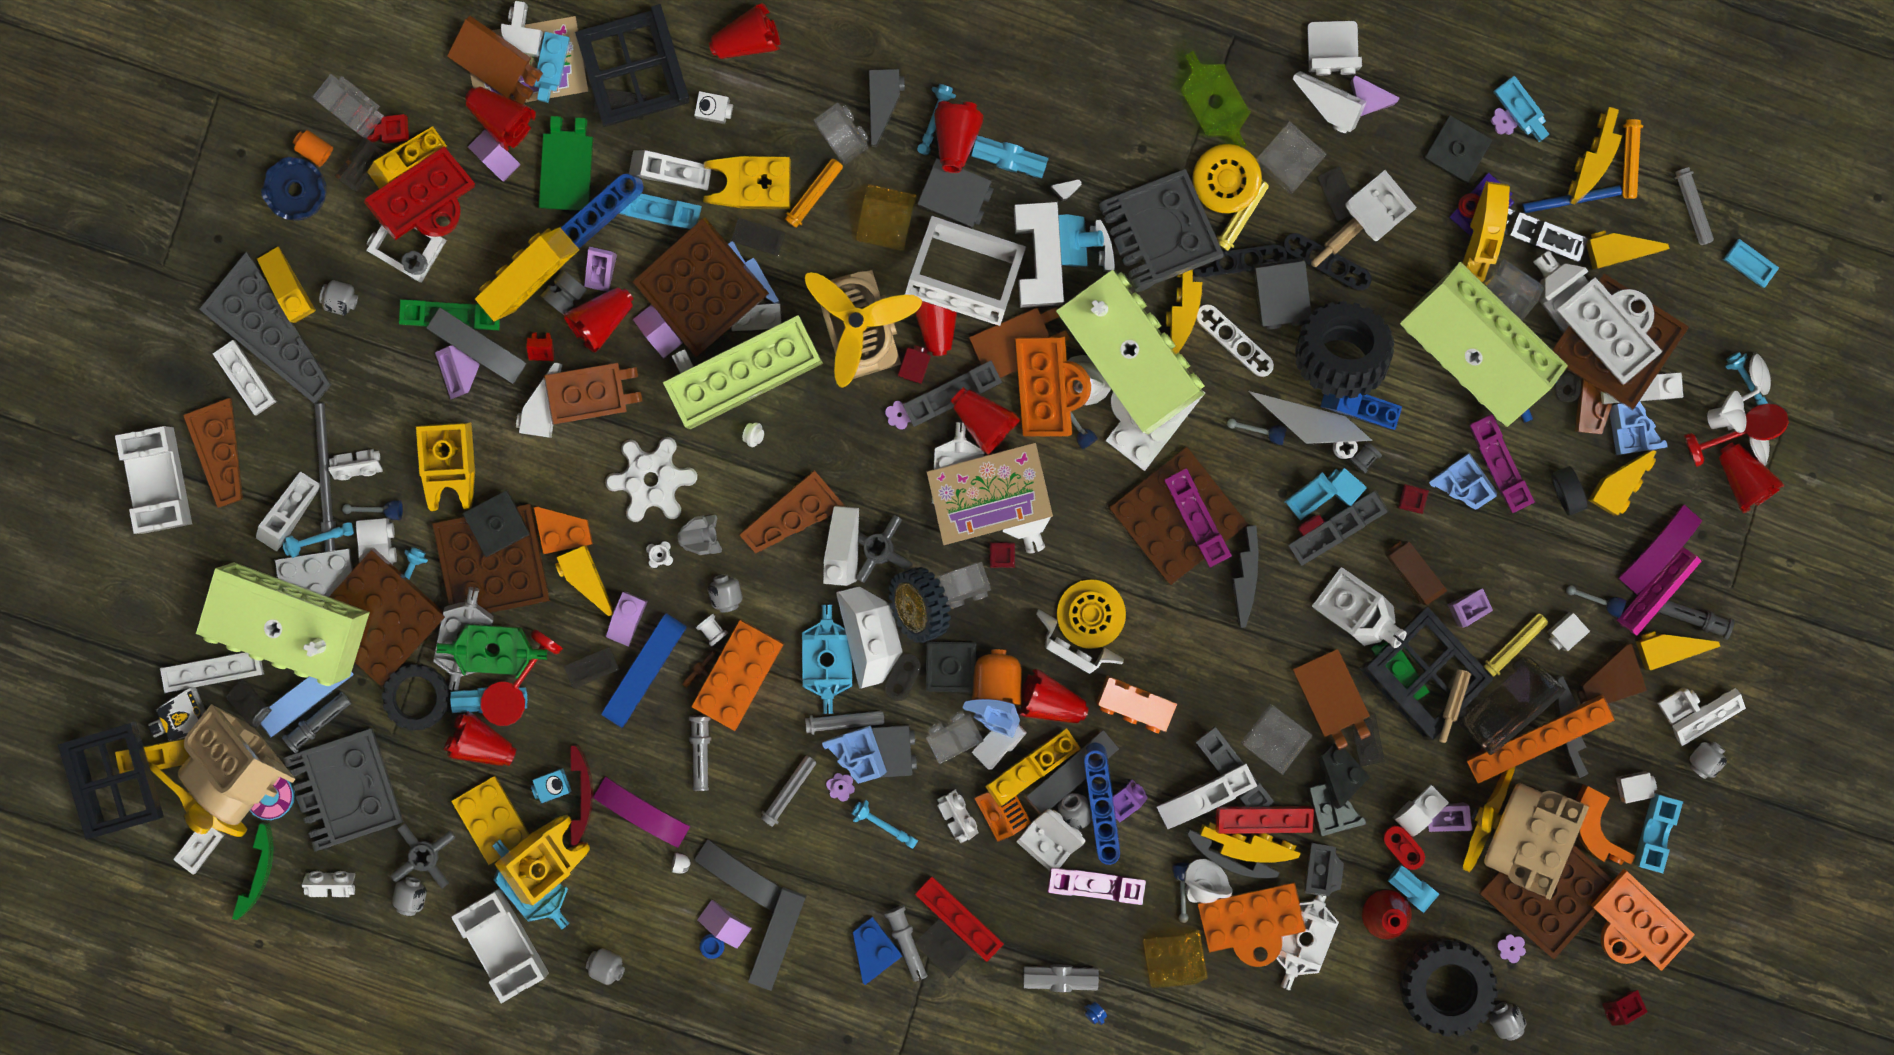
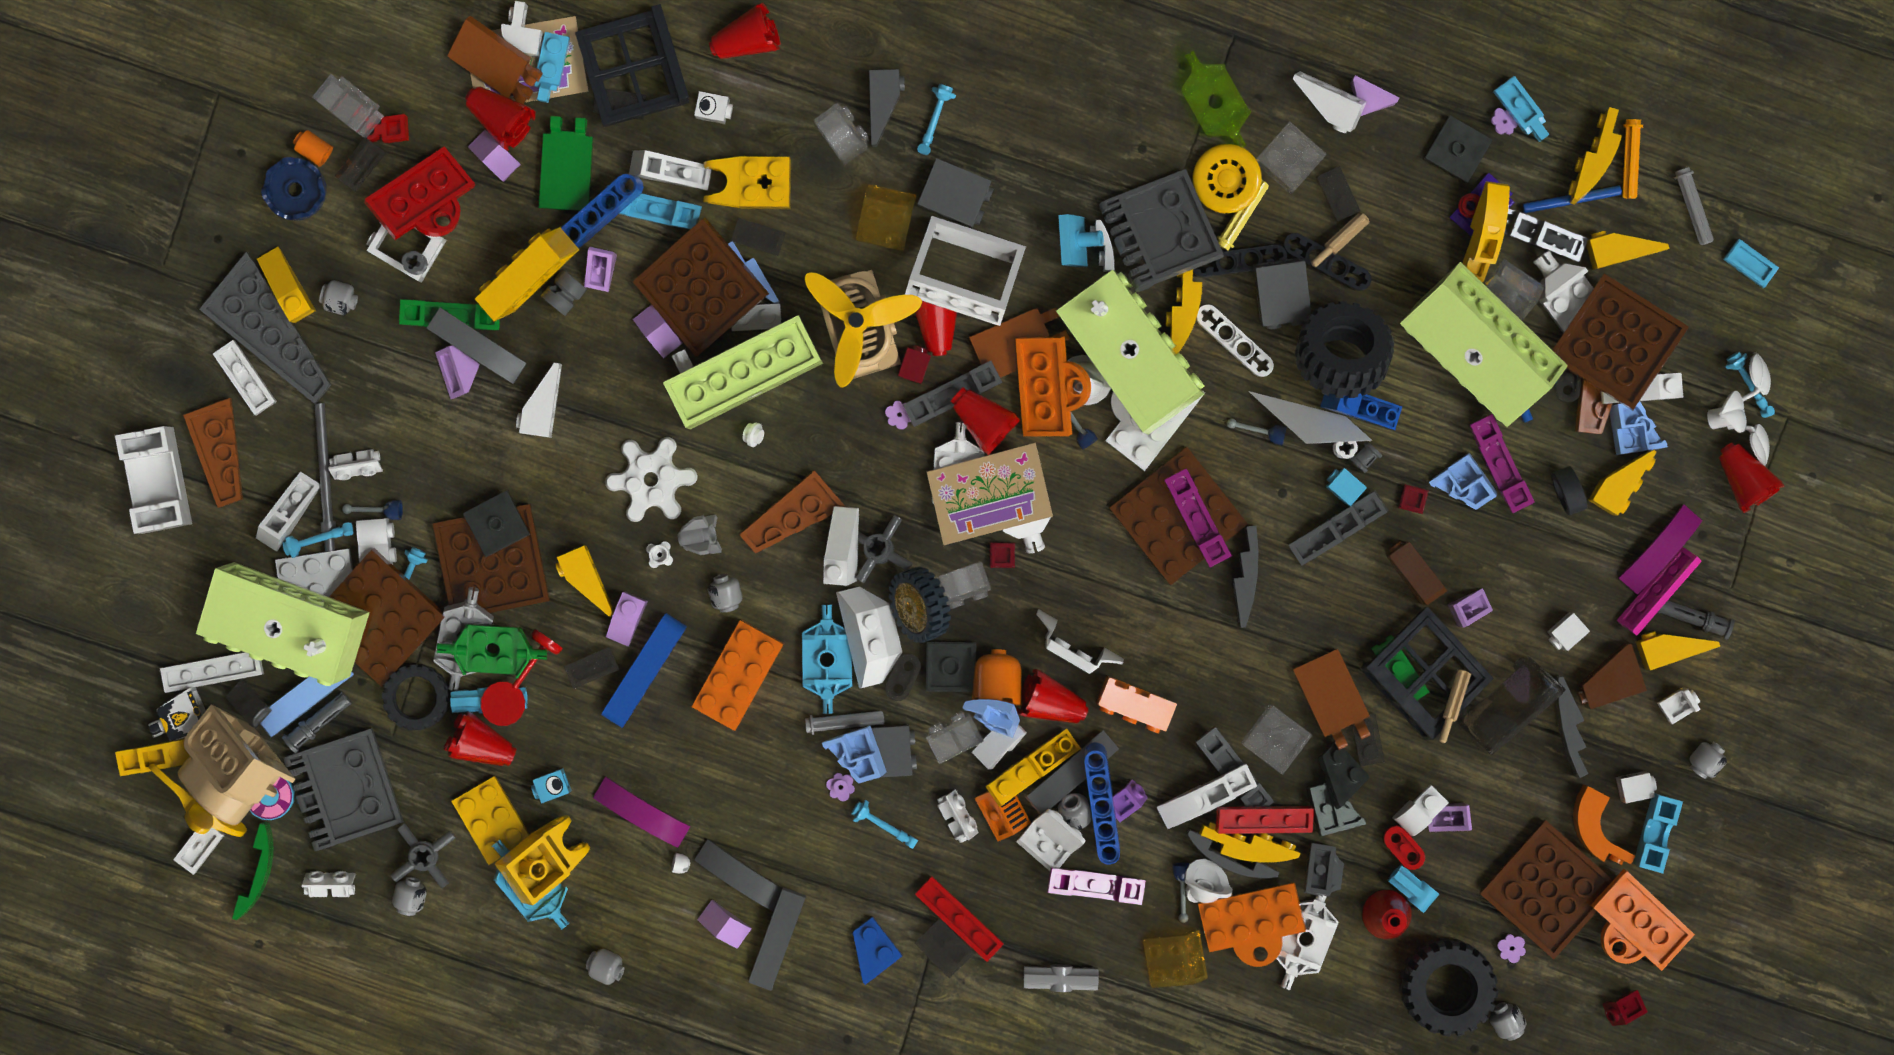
black window [58,722,164,840] -> none
yellow slope [367,126,447,189] -> none
yellow brick [416,422,475,511] -> none
white piece [451,888,549,1003] -> none
red tile [527,332,554,361] -> none
orange wing [534,507,593,554] -> none
dark orange tile [544,363,642,424] -> none
red cone [564,287,634,353] -> none
dark red slope [571,744,593,845] -> none
reddish brown piece [683,650,717,688] -> none
light grey pin [689,715,711,791] -> none
white bush [696,614,728,647] -> none
blue plate [700,934,725,959] -> none
light grey axle [761,756,816,827] -> none
light orange axle [785,159,843,228] -> none
light grey pin [884,906,928,982] -> none
red cone [934,101,983,173] -> none
medium azure piece [971,136,1048,179] -> none
white piece [1014,202,1064,308] -> none
white slope [1051,180,1082,201] -> none
yellow wheel [1057,580,1126,649] -> none
blue plate [1085,1002,1107,1025] -> none
medium azure tile [1285,472,1338,521] -> none
dark red tile [1296,515,1324,536] -> none
white bracket [1308,21,1362,76] -> none
white plate [1312,567,1407,648] -> none
white bracket [1345,170,1417,241] -> none
tan brick [1463,767,1590,900] -> none
orange arch [1467,694,1615,783] -> none
light yellow axle [1483,613,1548,677] -> none
white plate [1557,277,1662,385] -> none
hinge [1566,585,1626,618] -> none
white plate [1672,688,1746,746] -> none
red piece [1684,404,1789,467] -> none

